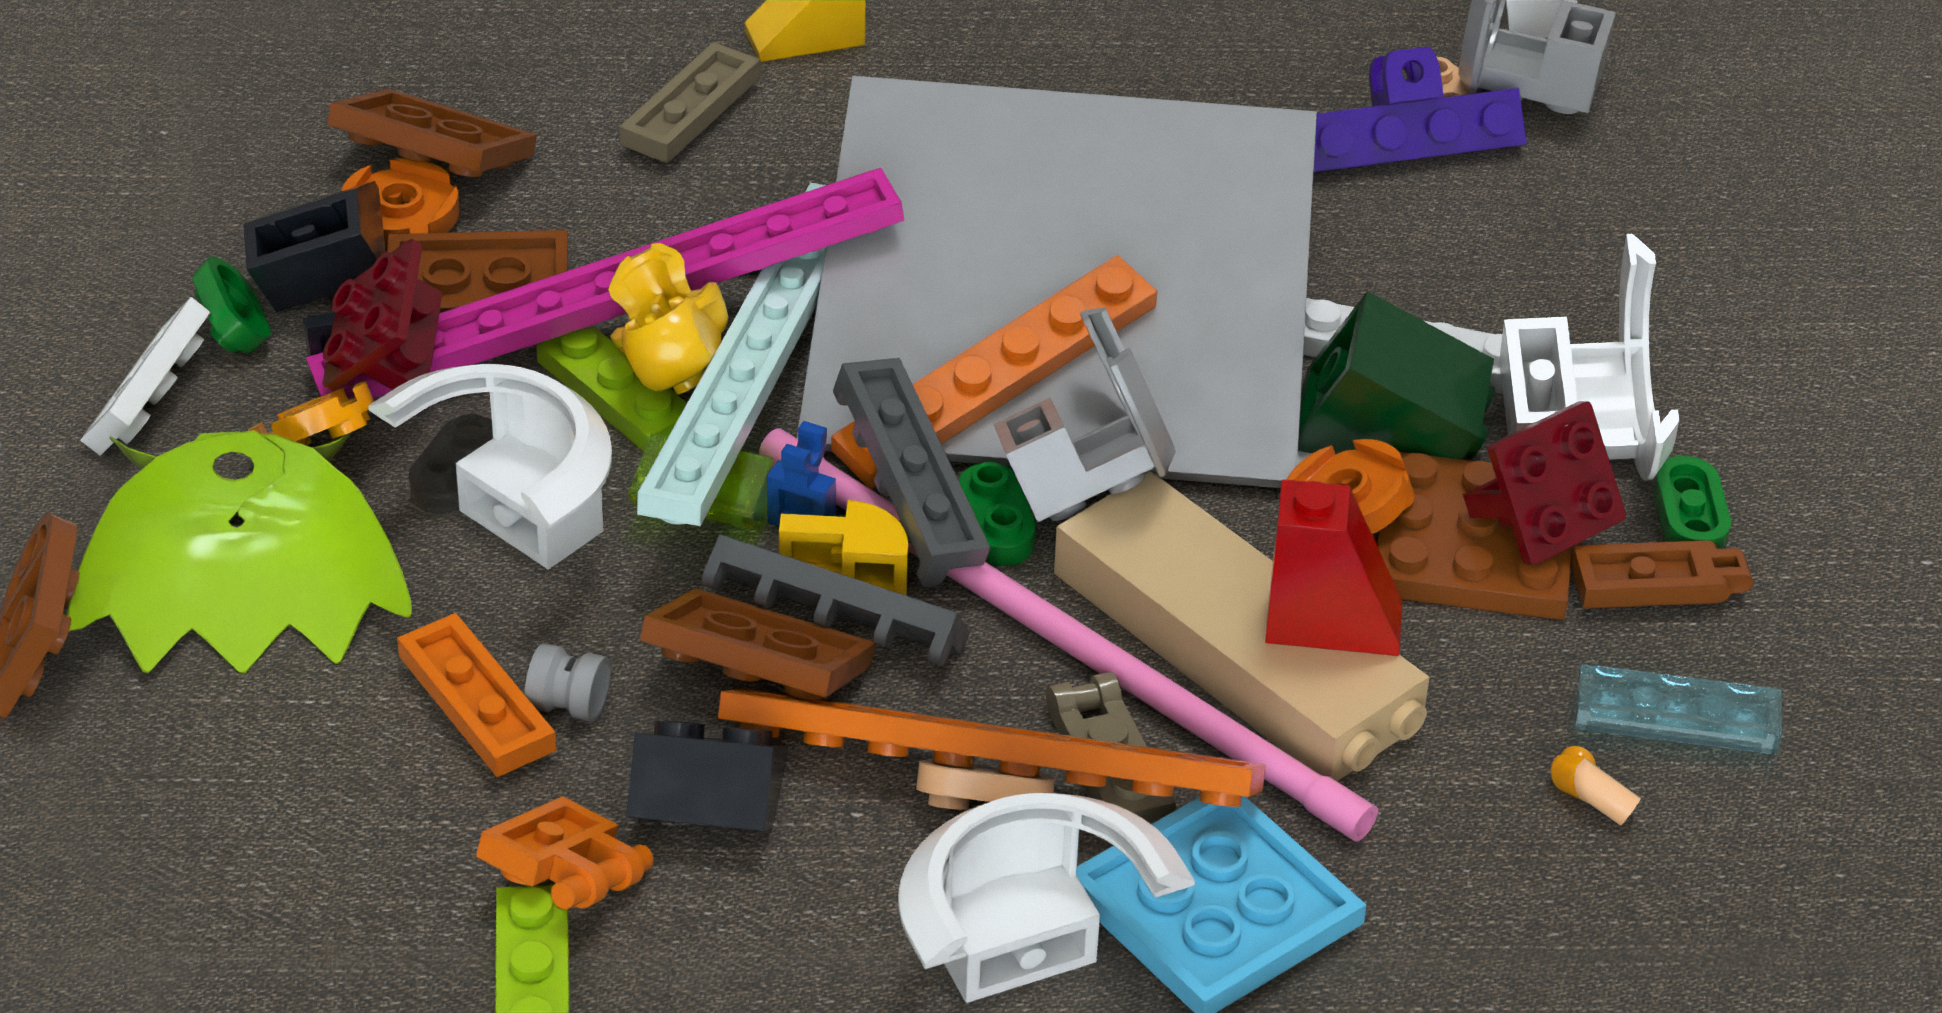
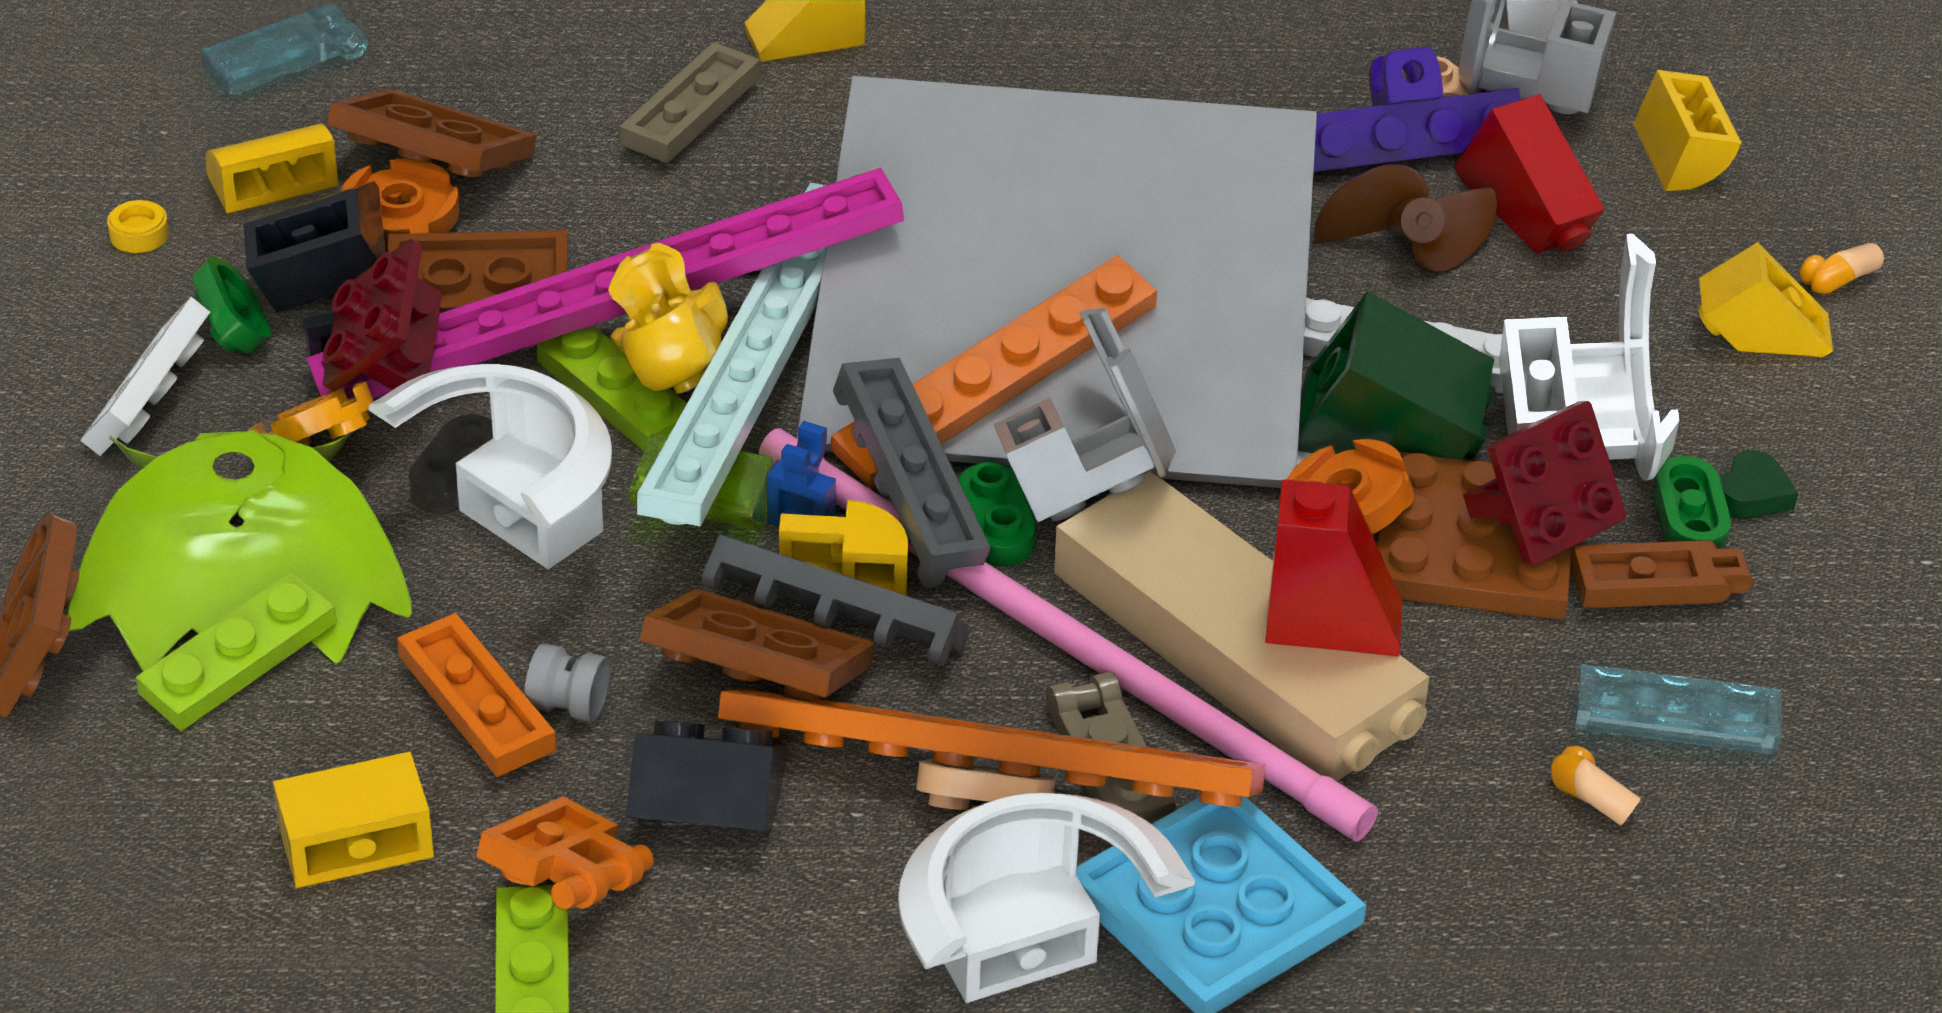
none -> yellow tile [107,200,169,253]
none -> lime plate [135,571,337,731]
none -> clear light blue plate [201,4,369,95]
none -> yellow brick [205,123,339,214]
none -> yellow brick [273,751,434,888]
none -> reddish brown piece [1313,164,1497,272]
none -> red slope [1454,94,1605,254]
none -> yellow brick [1633,70,1742,191]
none -> yellow slope [1698,242,1833,357]
none -> dark green tile [1720,450,1798,518]
none -> light orange arm [1799,243,1884,294]

